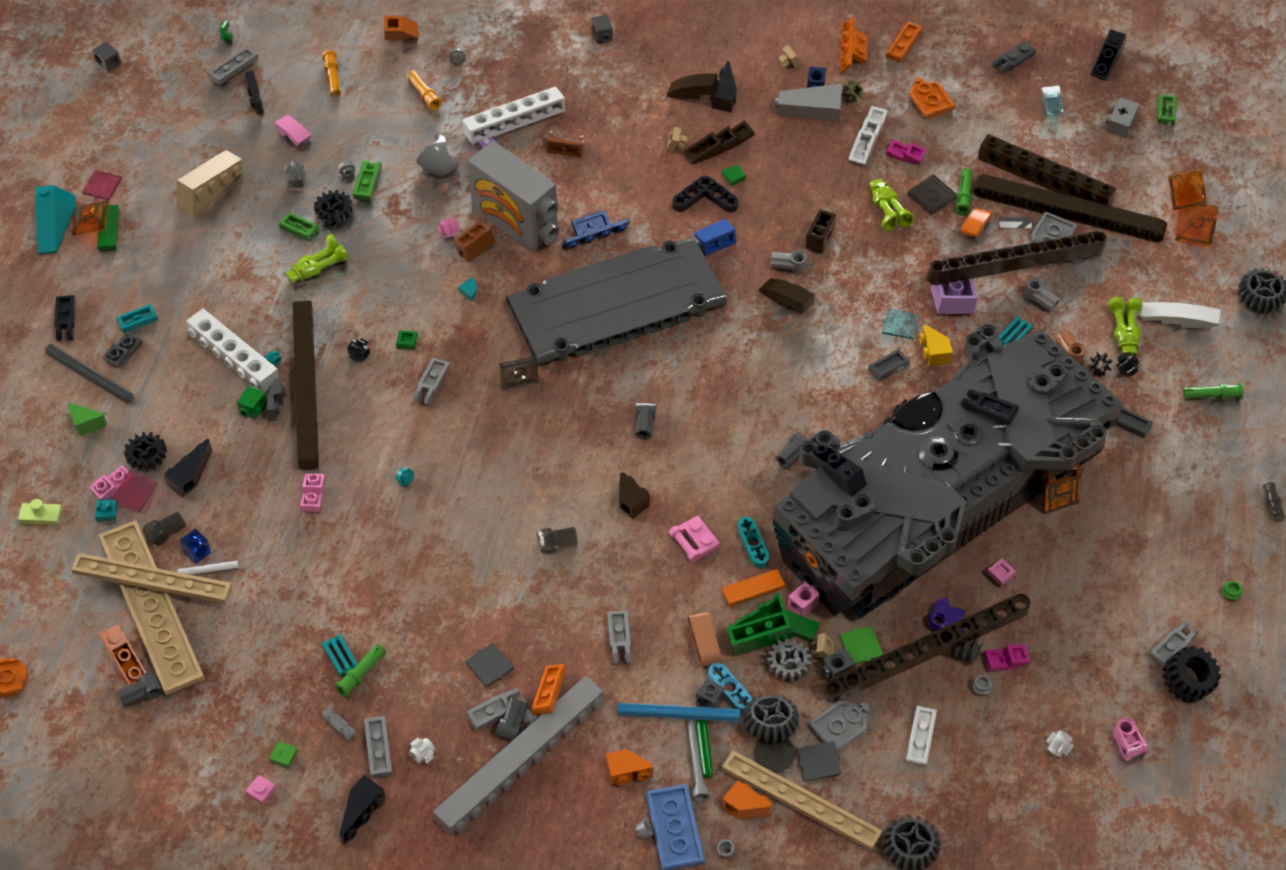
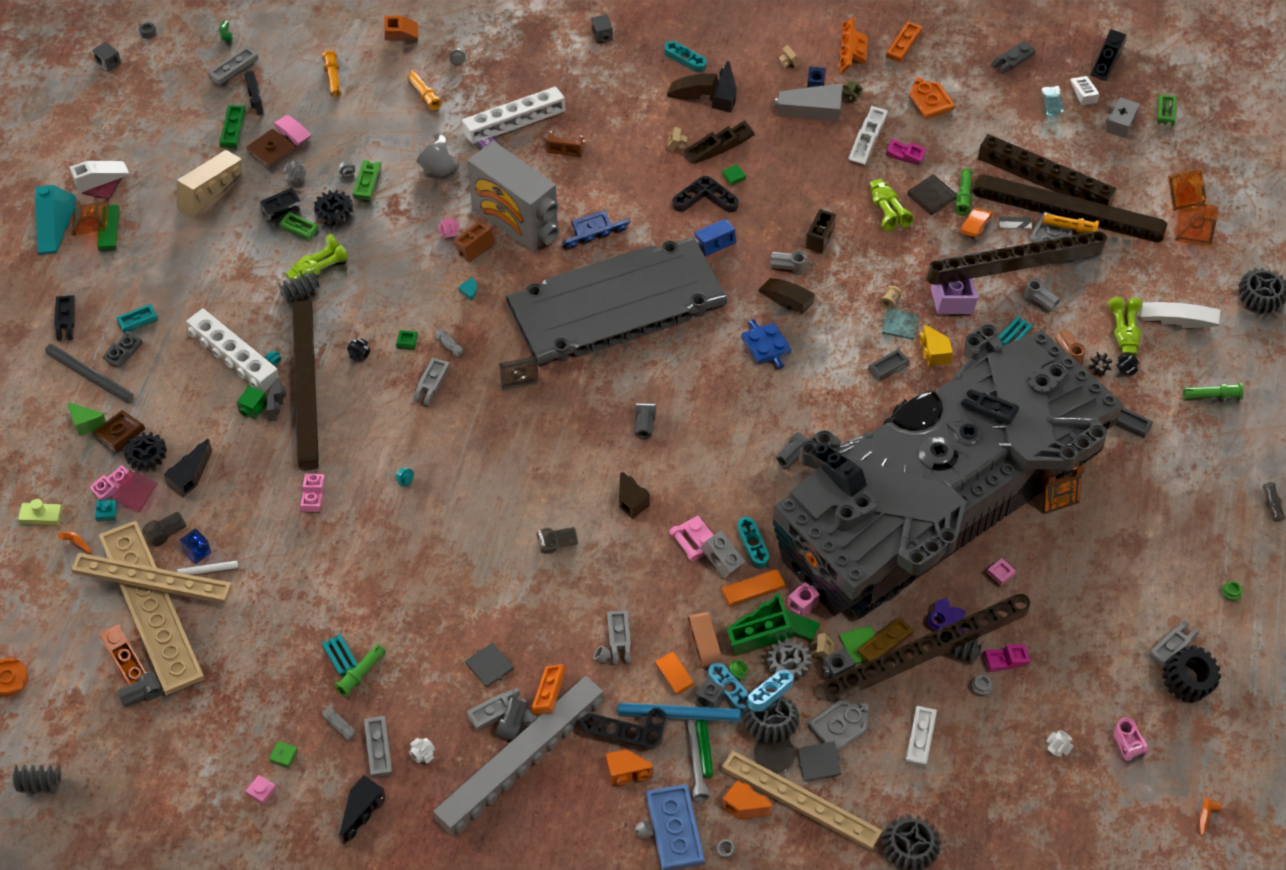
none -> dark grey piece [13,765,61,792]
none -> orange bar [58,531,92,555]
none -> white slope [69,161,130,193]
none -> reddish brown plate [92,410,146,452]
none -> dark grey tile [139,22,157,39]
none -> green tile [220,105,246,148]
none -> reddish brown plate [246,128,296,169]
none -> black hinge [260,187,301,221]
none -> dark grey piece [278,271,319,303]
none -> light grey axle [435,328,464,357]
none -> black beam [581,708,668,749]
none -> light grey hinge [593,645,611,664]
none -> orange slope [655,651,695,695]
none -> teal beam [664,41,707,72]
none -> light grey brick [701,530,745,579]
none -> bright green plate [729,659,748,680]
none -> blue plate [741,319,792,370]
none -> medium azure beam [748,670,793,712]
none -> pearl gold tile [856,617,914,662]
none -> tan bush [880,285,902,310]
none -> light orange pin [1042,213,1099,234]
none -> white slope [1070,76,1099,105]
none -> orange bar [1200,797,1222,835]

